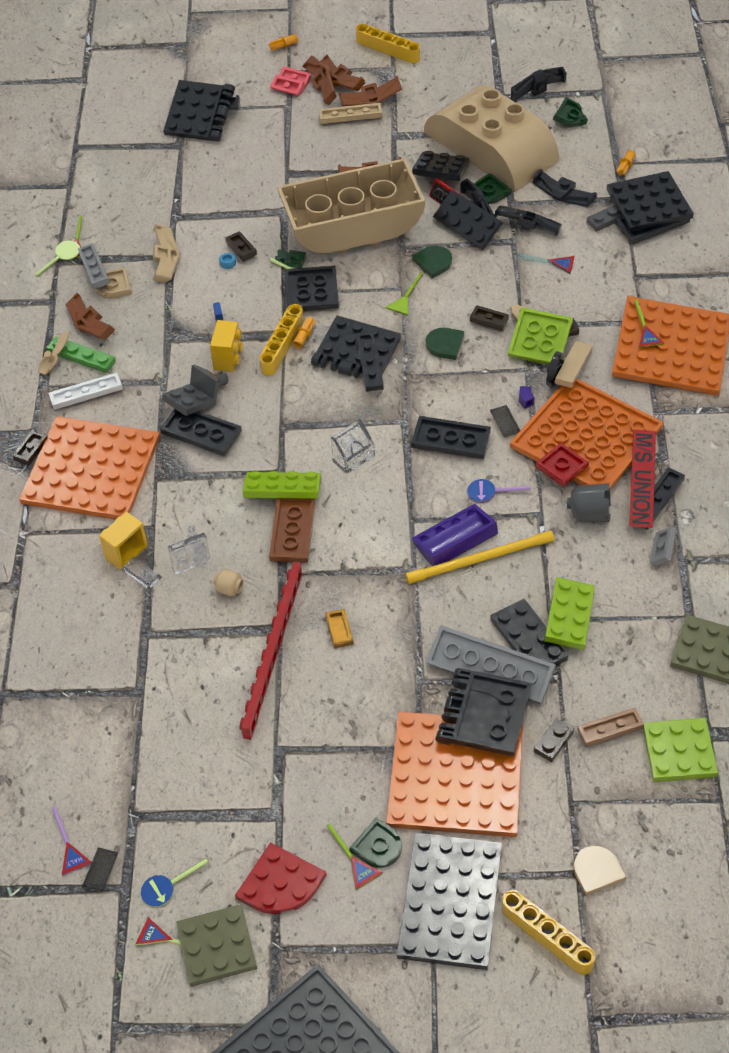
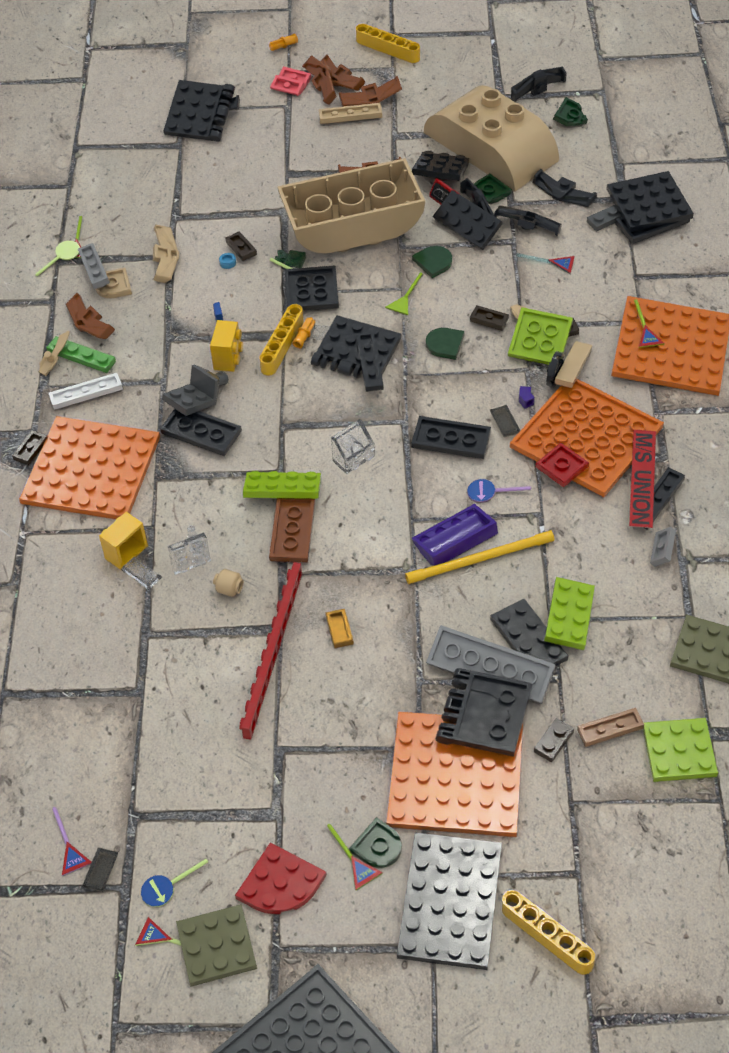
dark grey cylinder [567,483,611,522] -> none
tile [574,846,626,896] -> none
light orange axle [616,150,636,176] -> none

